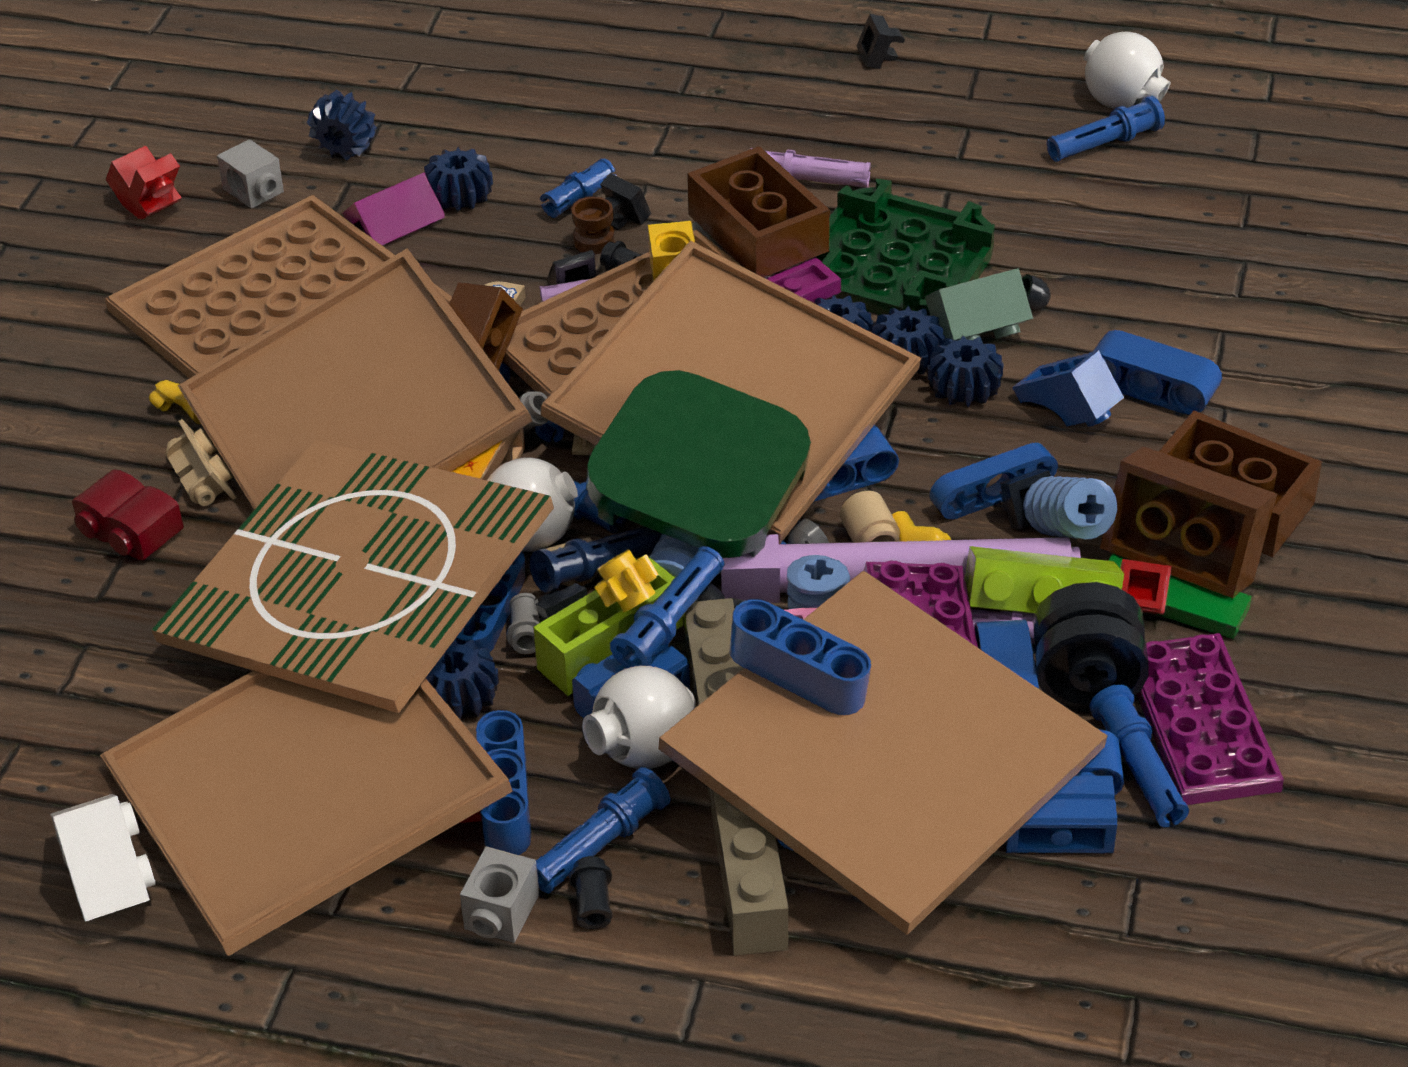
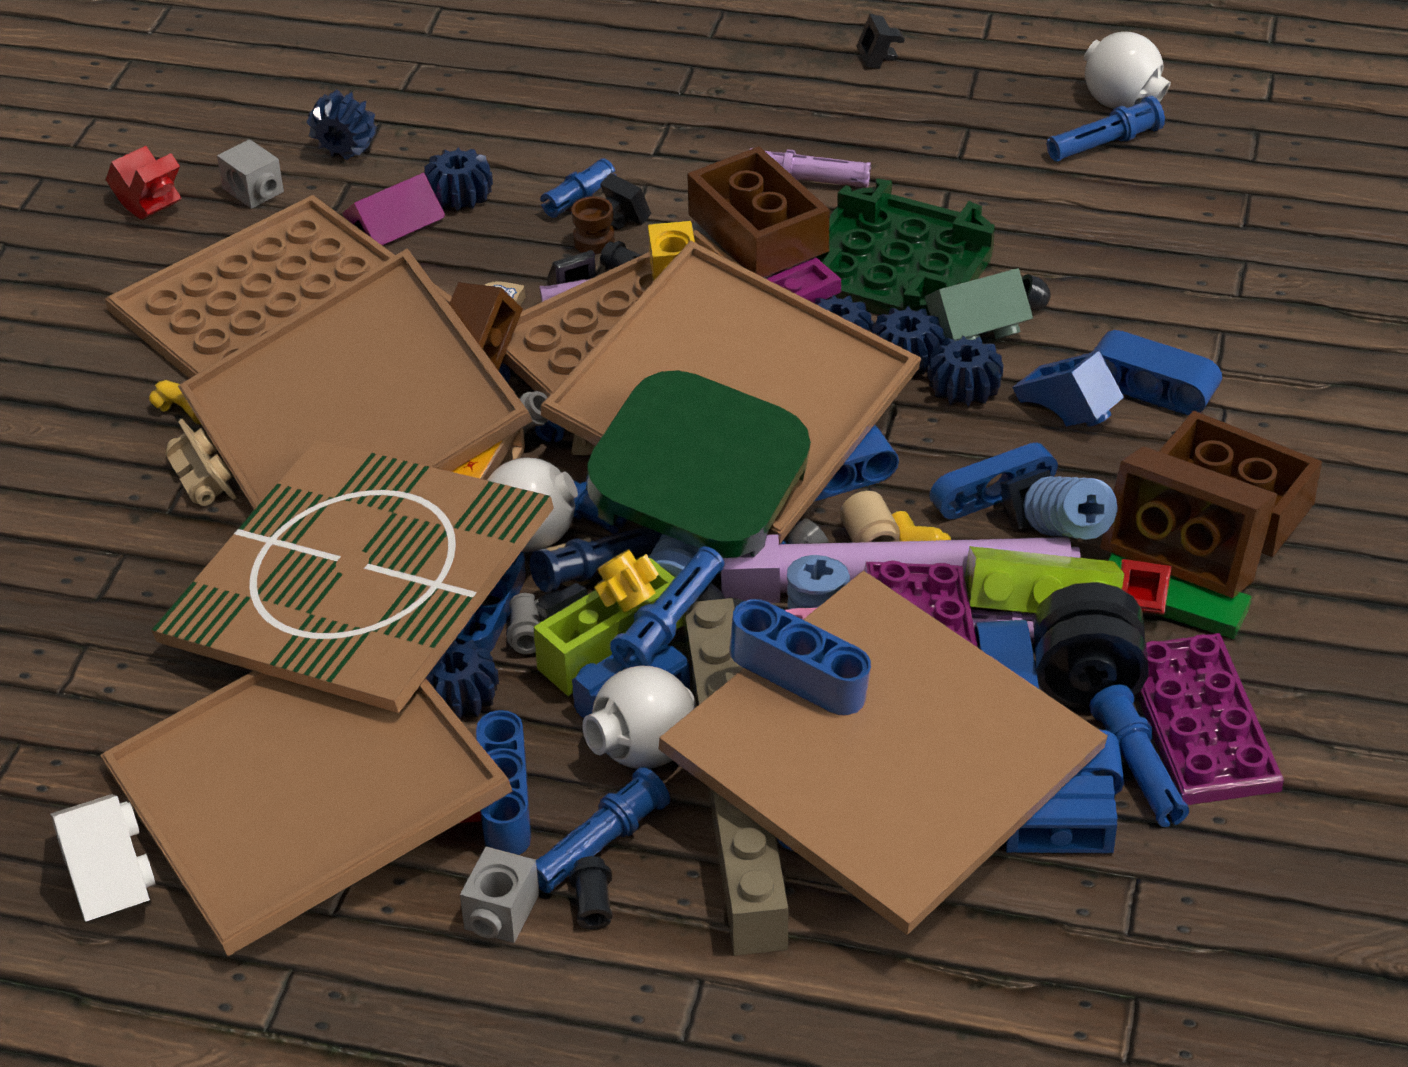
dark red brick [72,469,184,560] -> none

